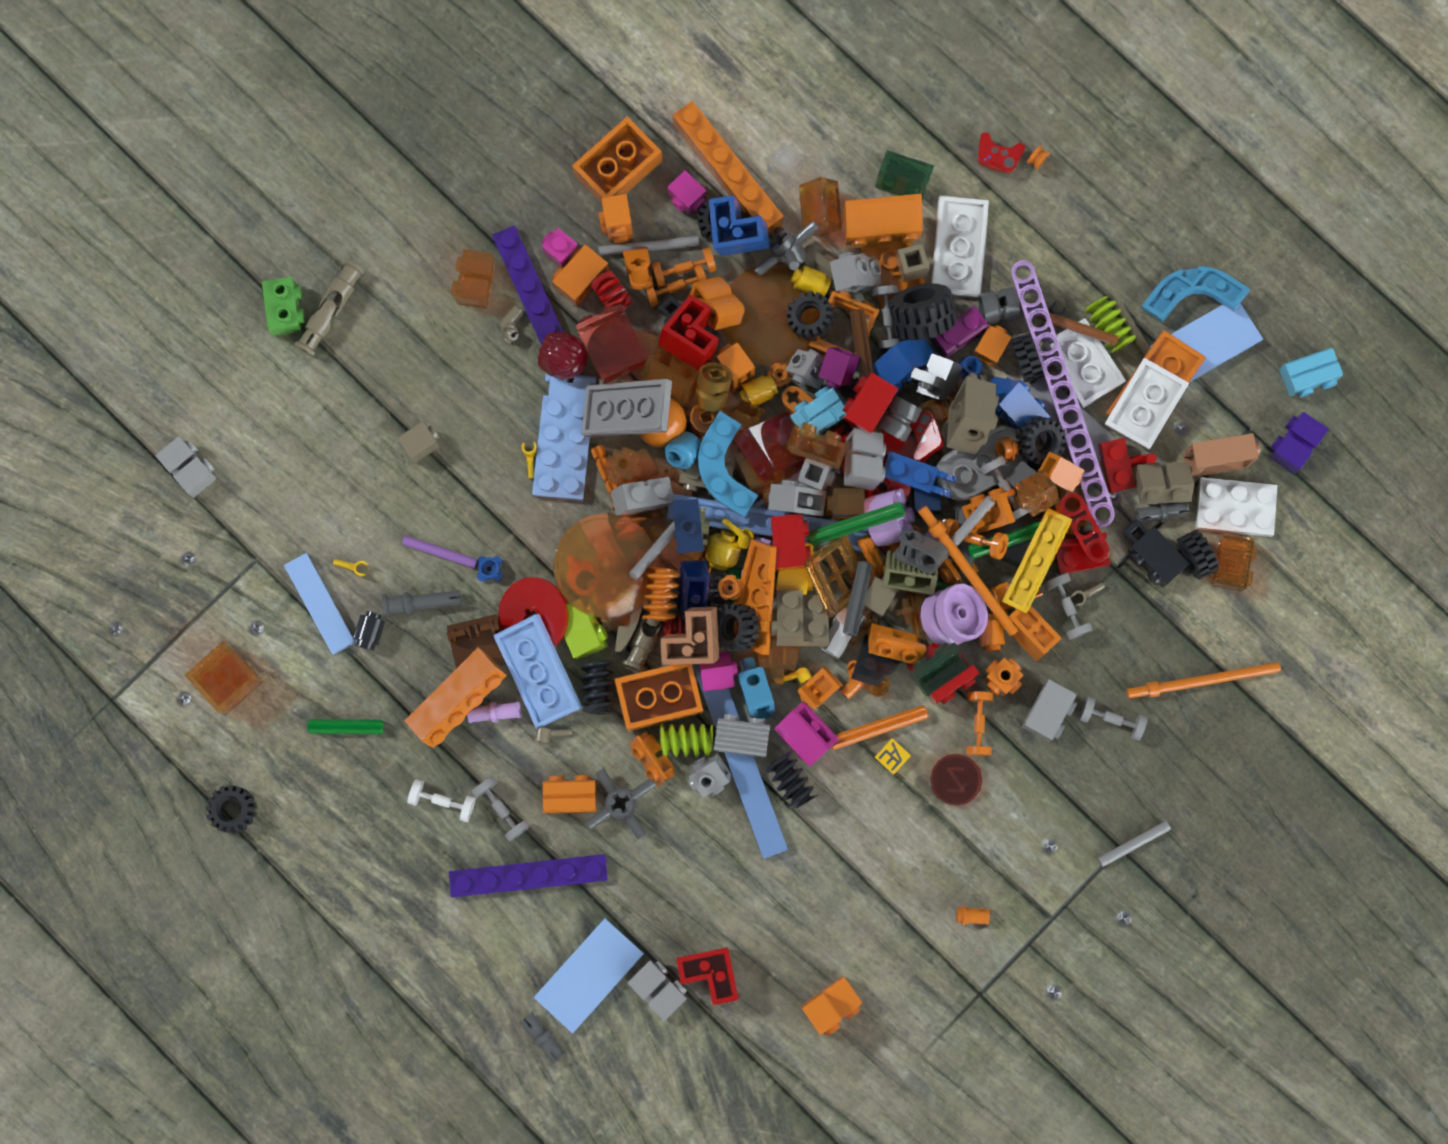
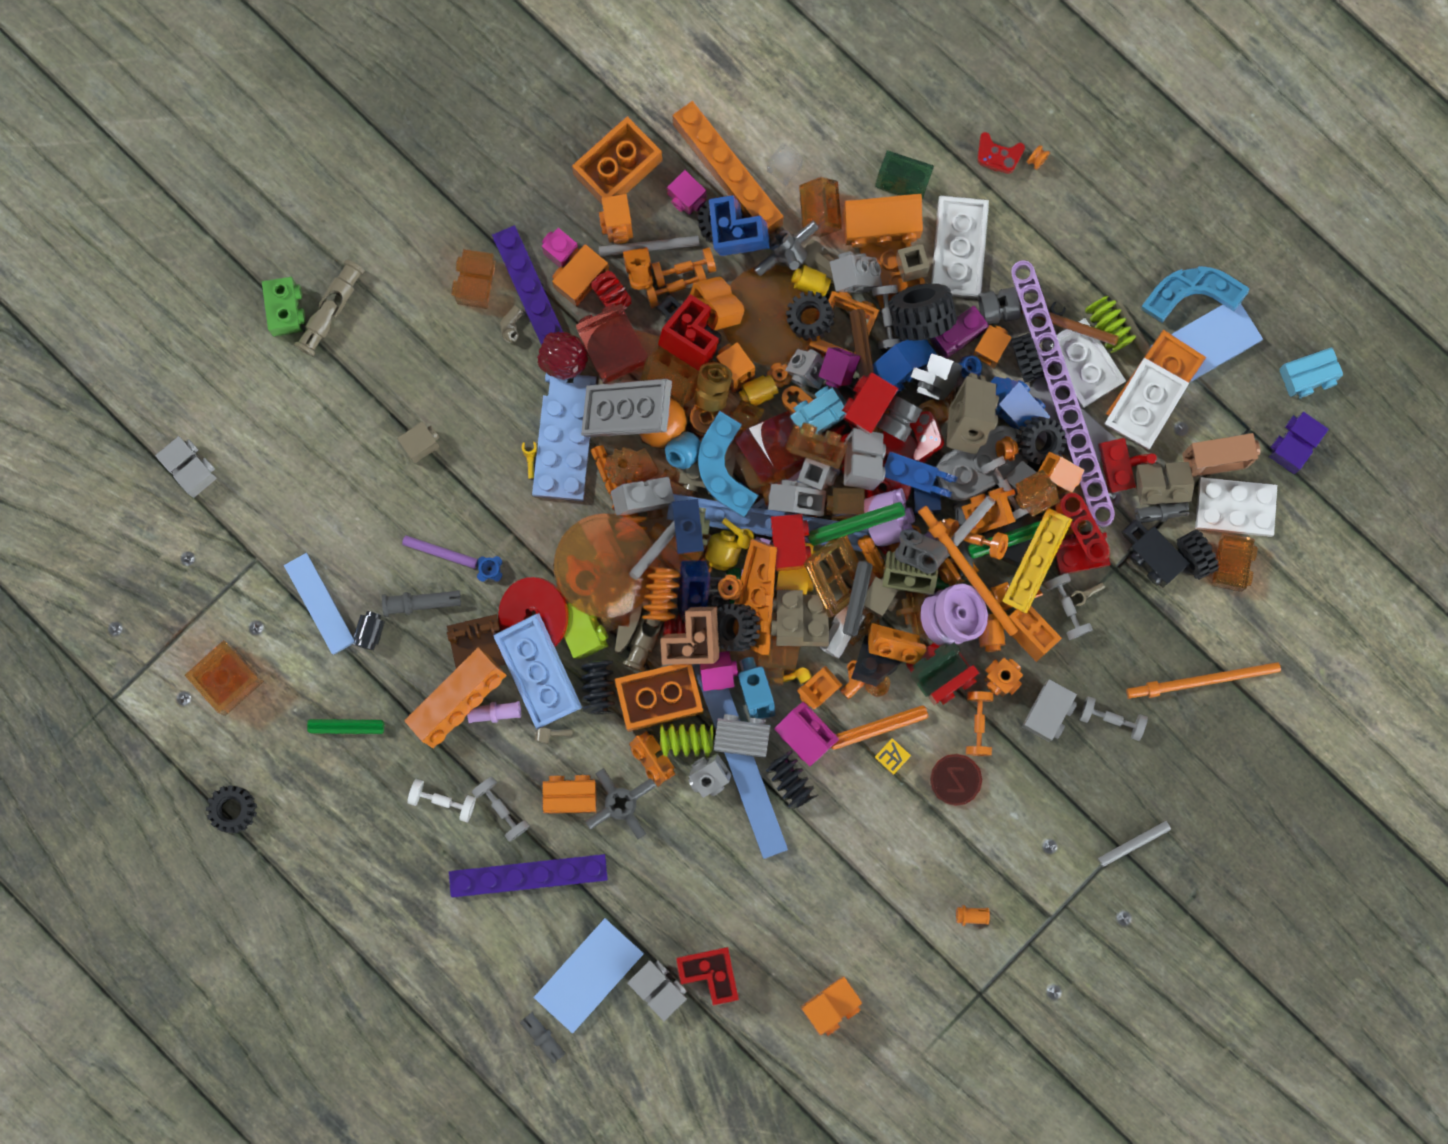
yellow hand [333,559,369,577] -> none

